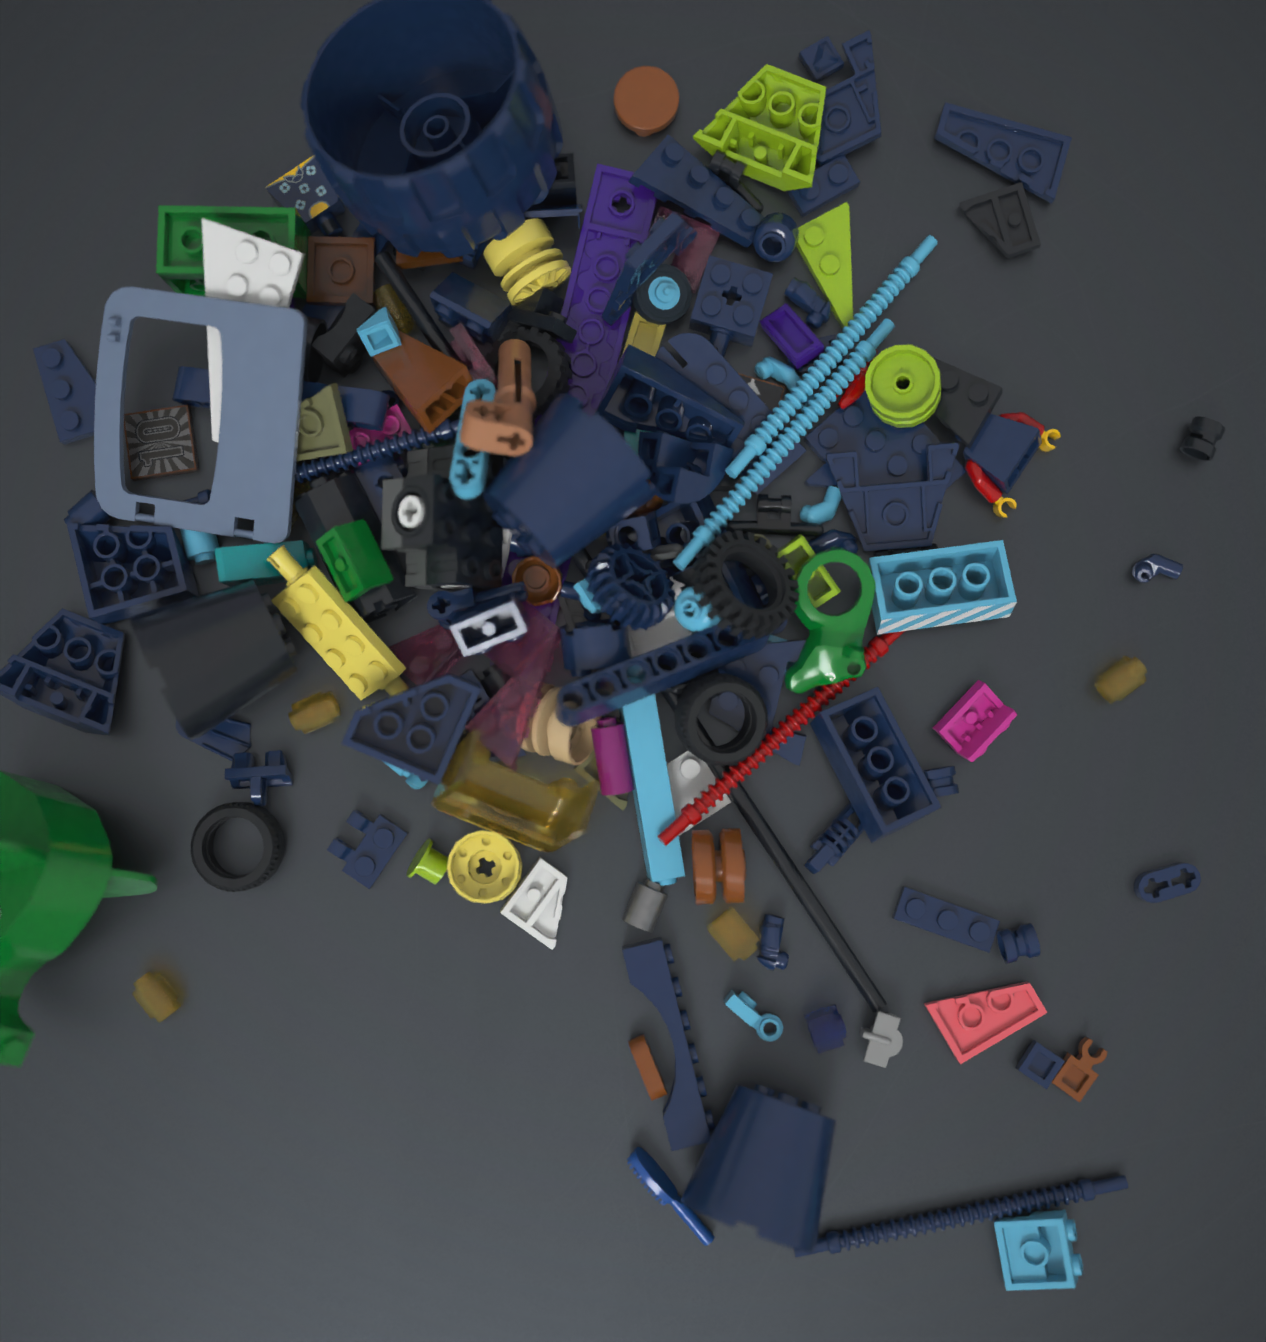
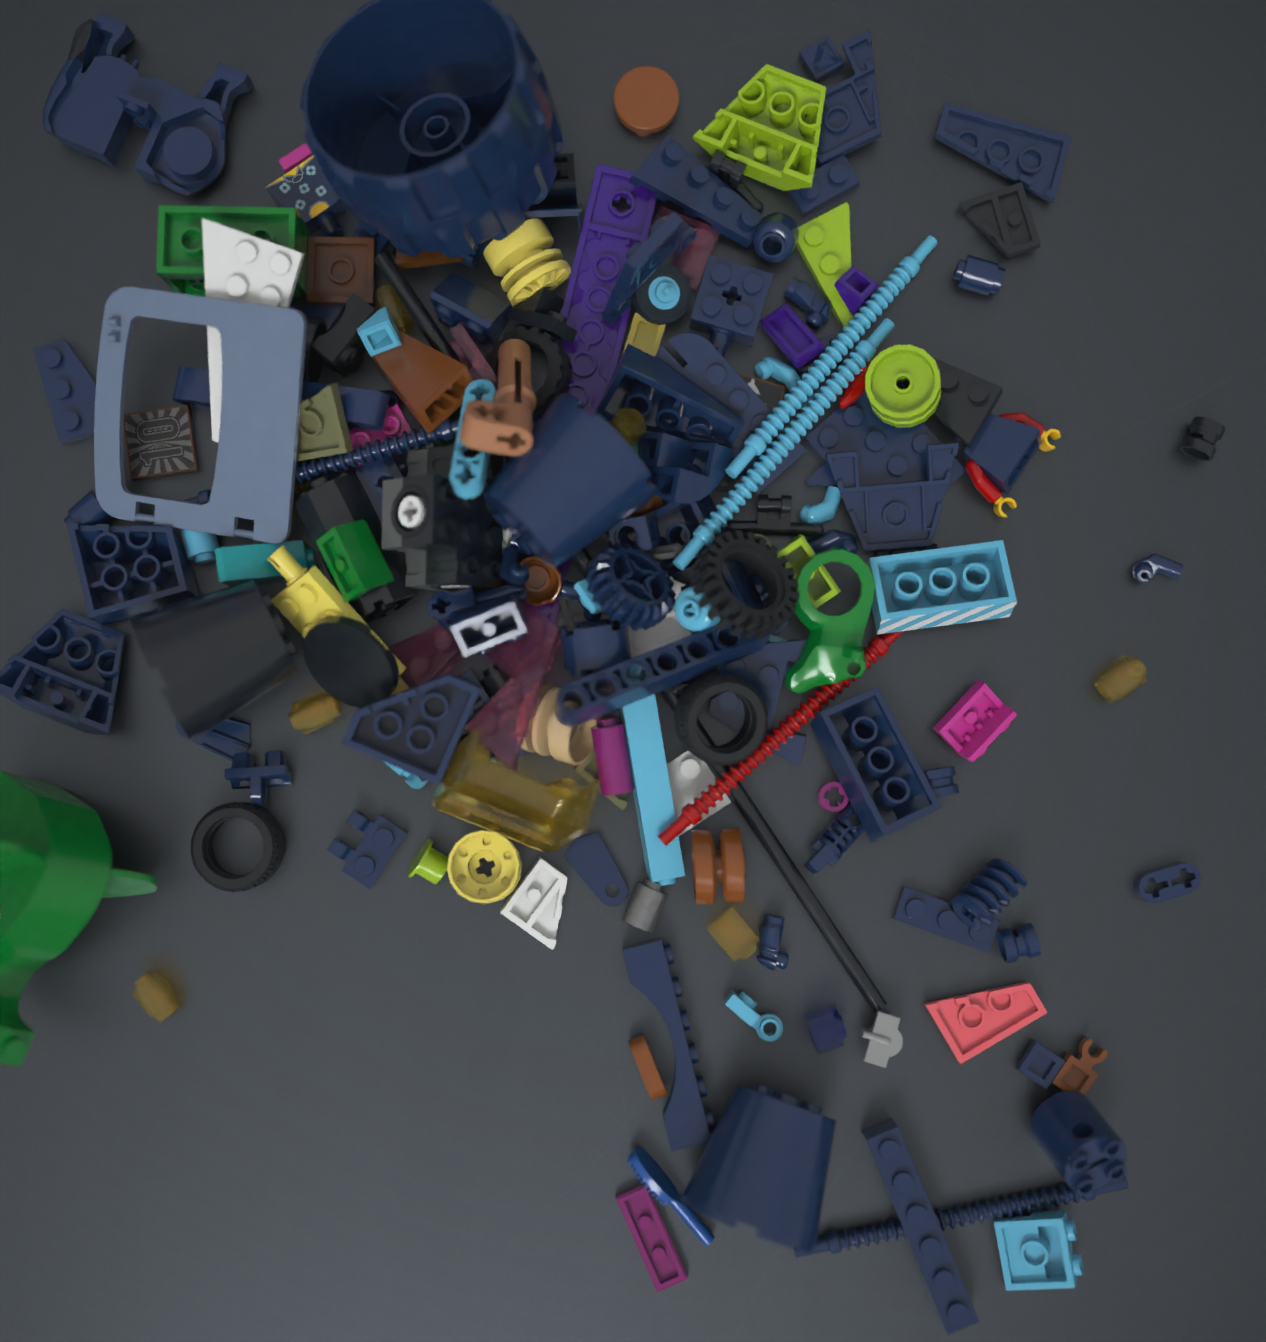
none -> dark blue animal [42,13,254,196]
none -> dark pink tile [279,143,313,173]
none -> black tile [303,616,399,708]
none -> dark blue arm [499,547,530,586]
none -> dark blue piece [564,832,628,906]
none -> clear yellow brick [609,408,646,448]
none -> magenta tile [616,1182,688,1293]
none -> magenta bush [817,782,849,812]
none -> dark purple slope [834,265,879,316]
none -> dark blue arch [861,1118,980,1335]
none -> dark blue piece [952,858,1027,930]
none -> dark blue brick [953,254,1006,296]
none -> dark blue cylinder [1030,1090,1127,1196]

